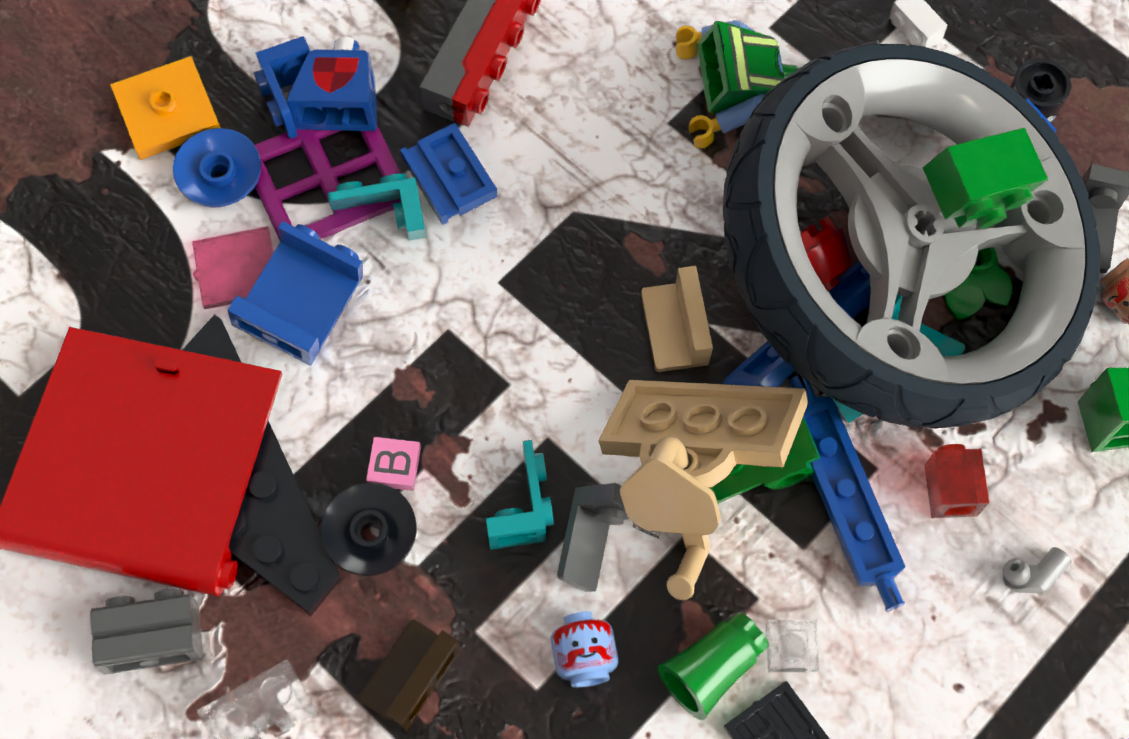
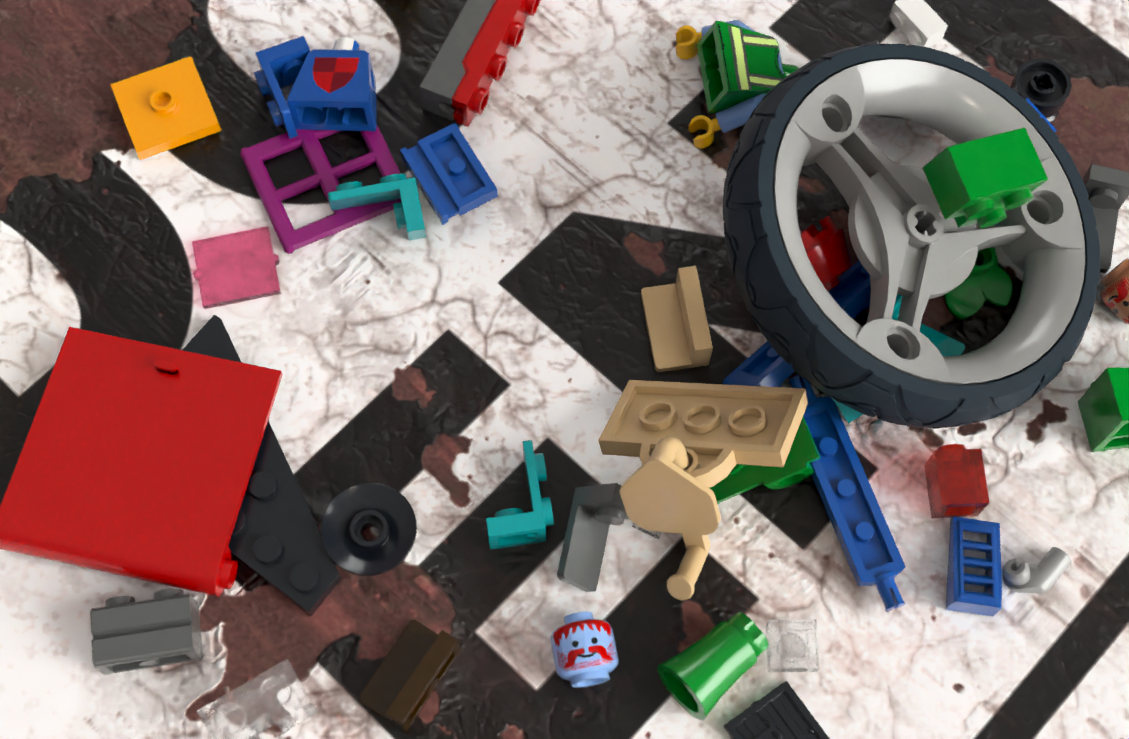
blue dish [173,128,261,207] -> none
blue panel [227,221,363,366] -> none
bright pink tile [366,437,421,491] -> none
none -> blue slope [945,517,1002,617]

